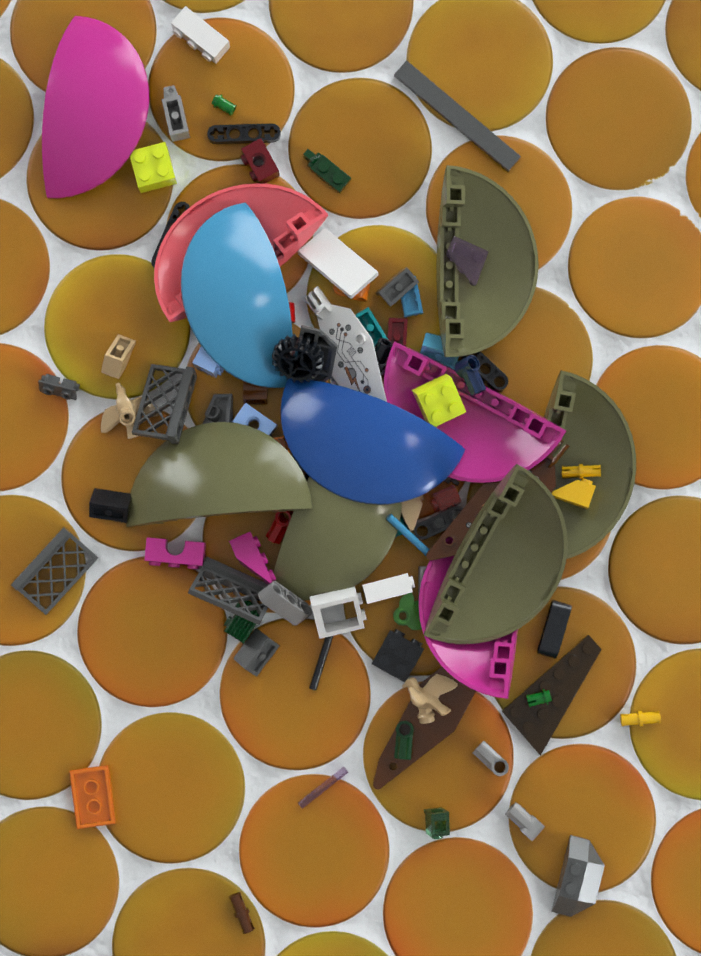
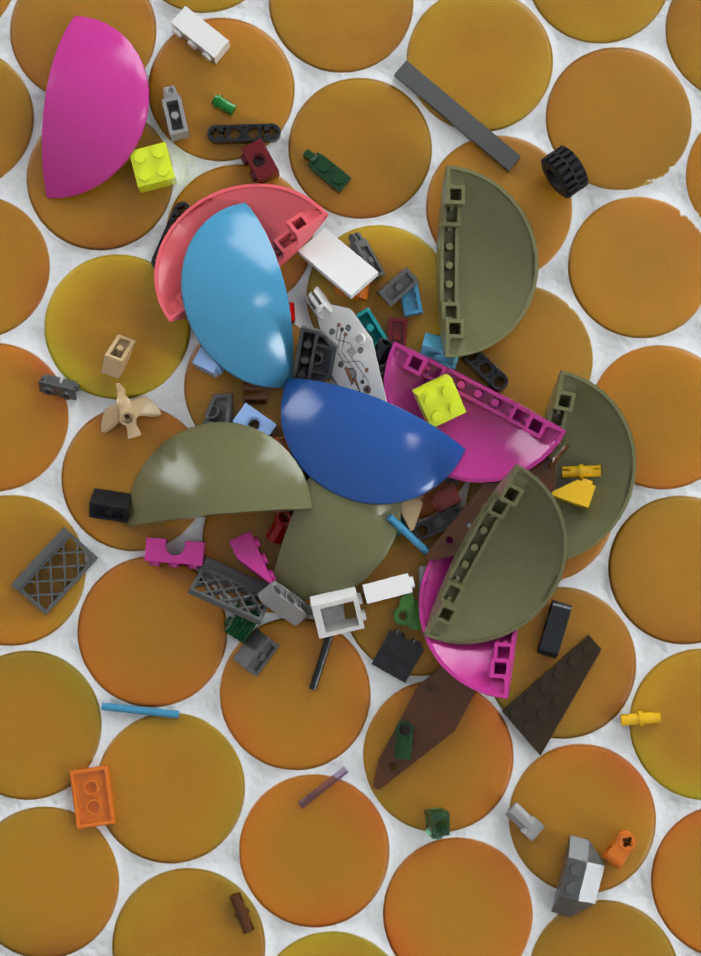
dark grey fence [132,364,197,444] -> none
black gear [272,334,324,384] -> none
tan animal [402,674,458,724] -> none
clear purple wing [446,237,489,286] -> none
dark blue piece [454,355,486,396] -> none
light grey piece [473,741,509,776] -> none
green pin [526,689,552,708] -> none
none -> dark azure bar [101,702,180,719]
none -> dark grey hinge [348,232,386,280]
none -> black tyre [541,145,588,198]
none -> orange piece [602,830,636,869]

